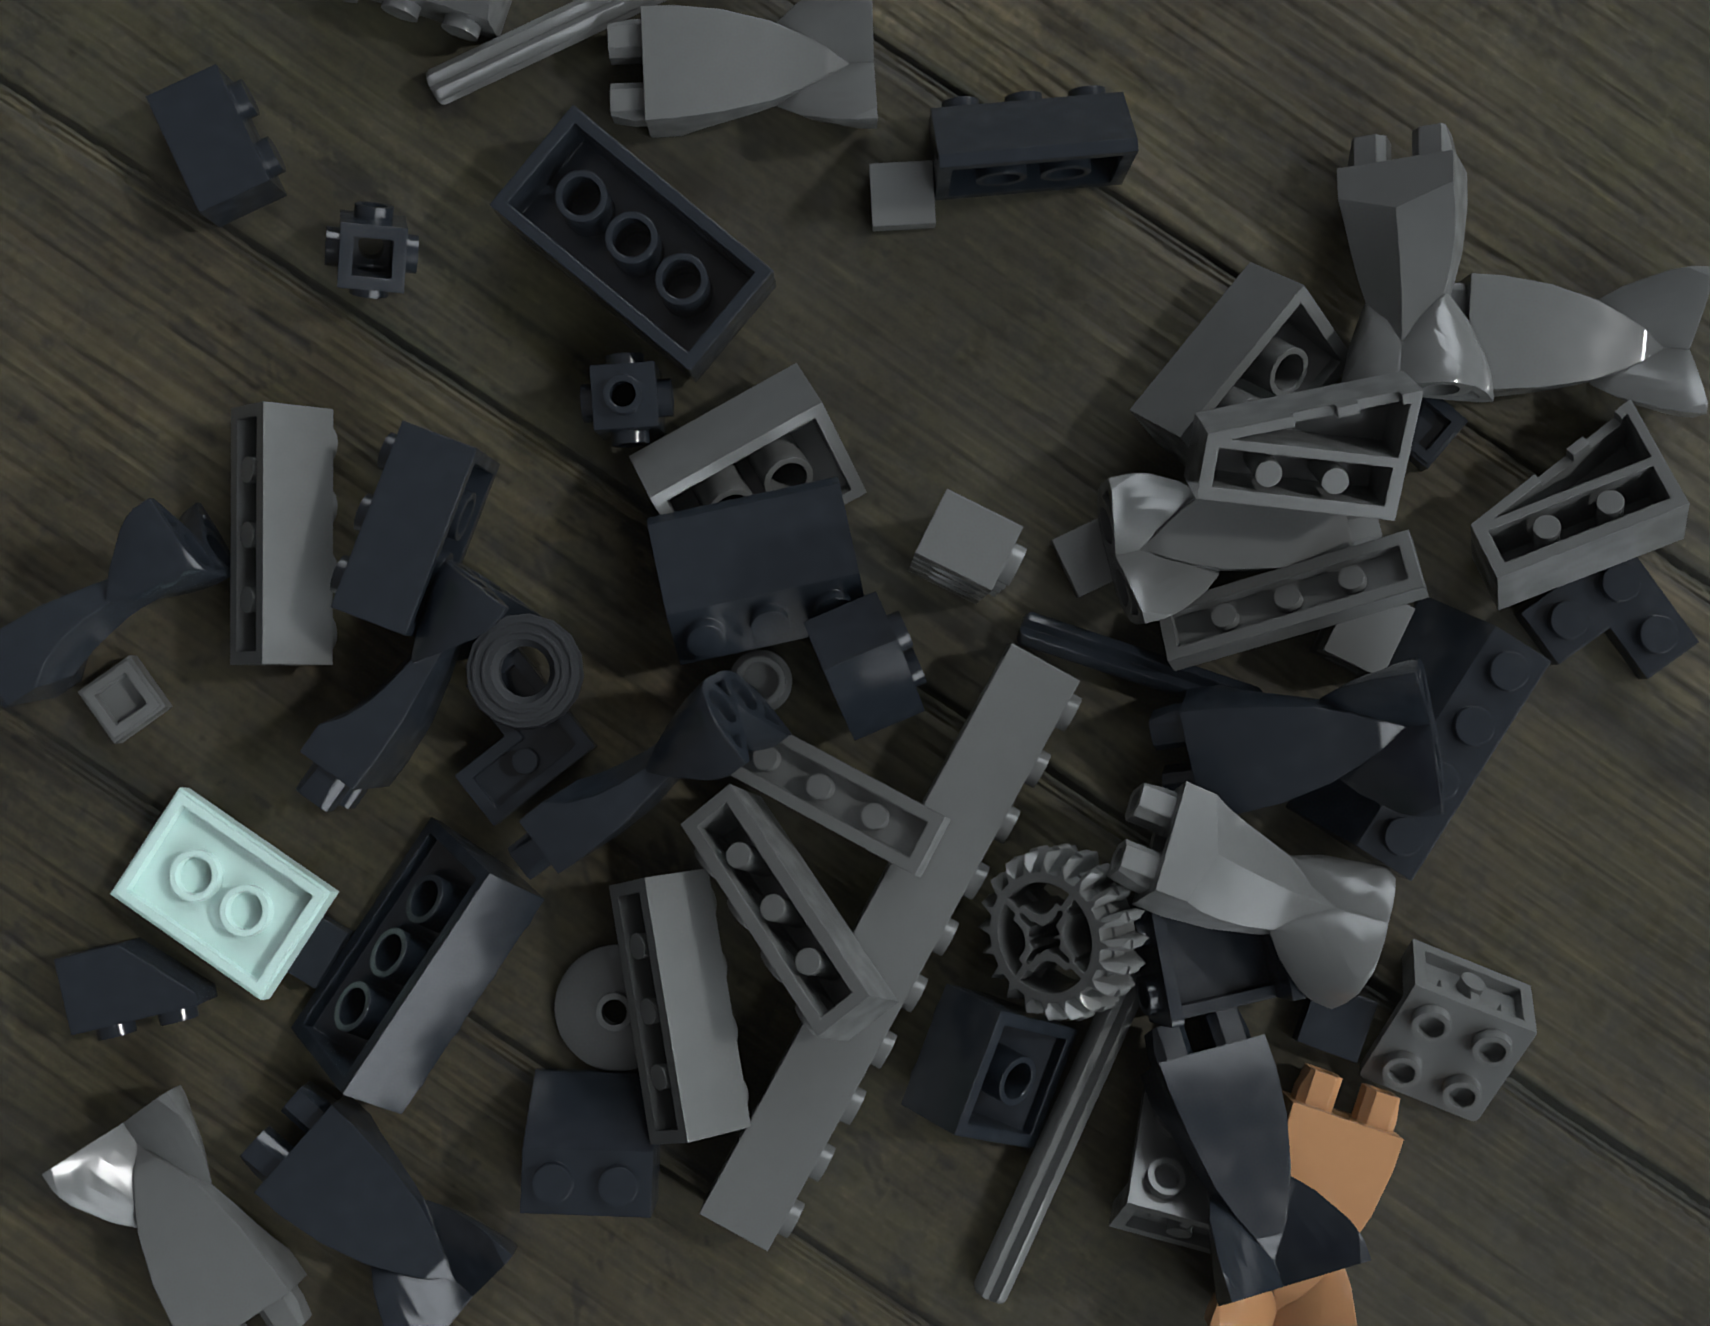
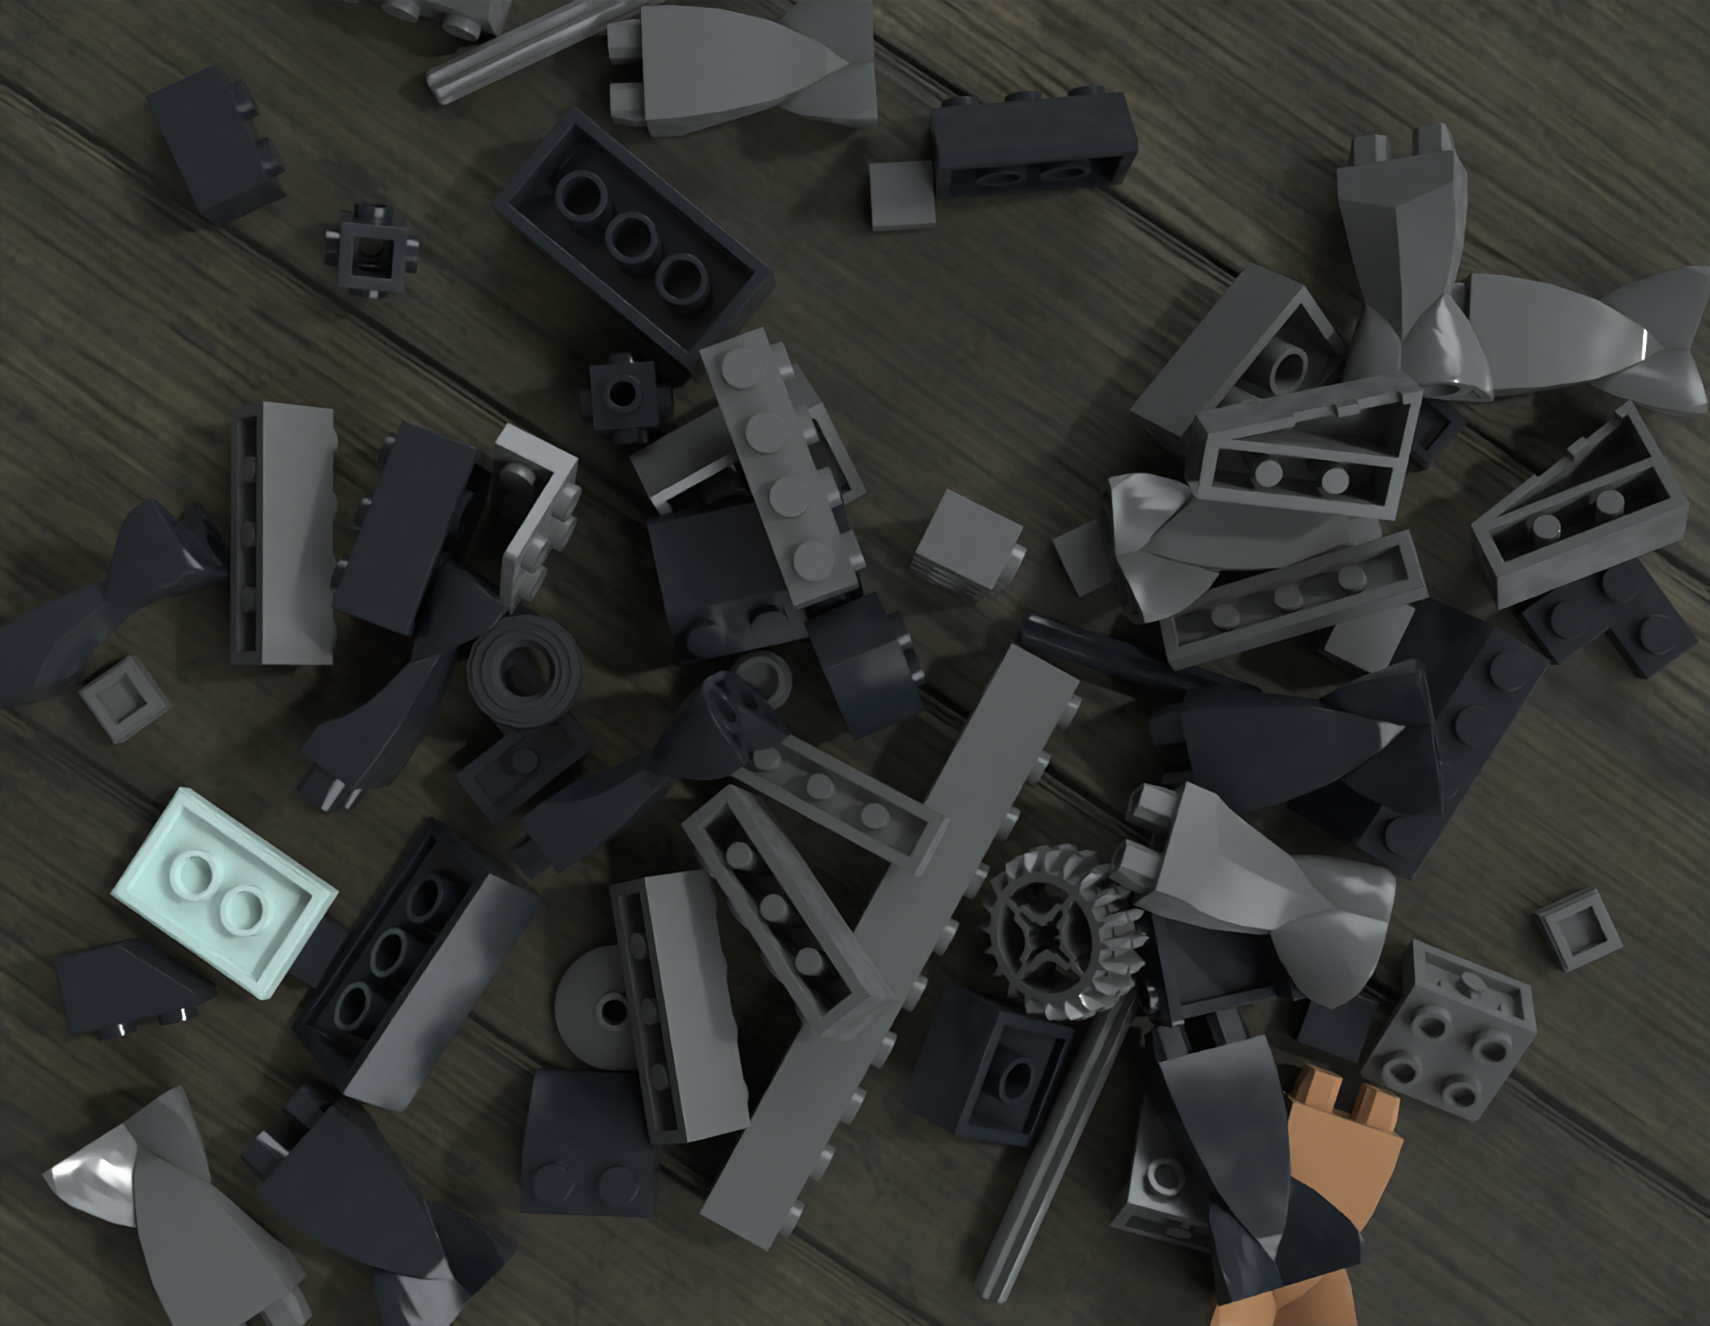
none -> dark grey bracket [491,423,582,616]
none -> dark grey brick [699,327,866,610]
none -> dark grey tile [1532,887,1623,973]

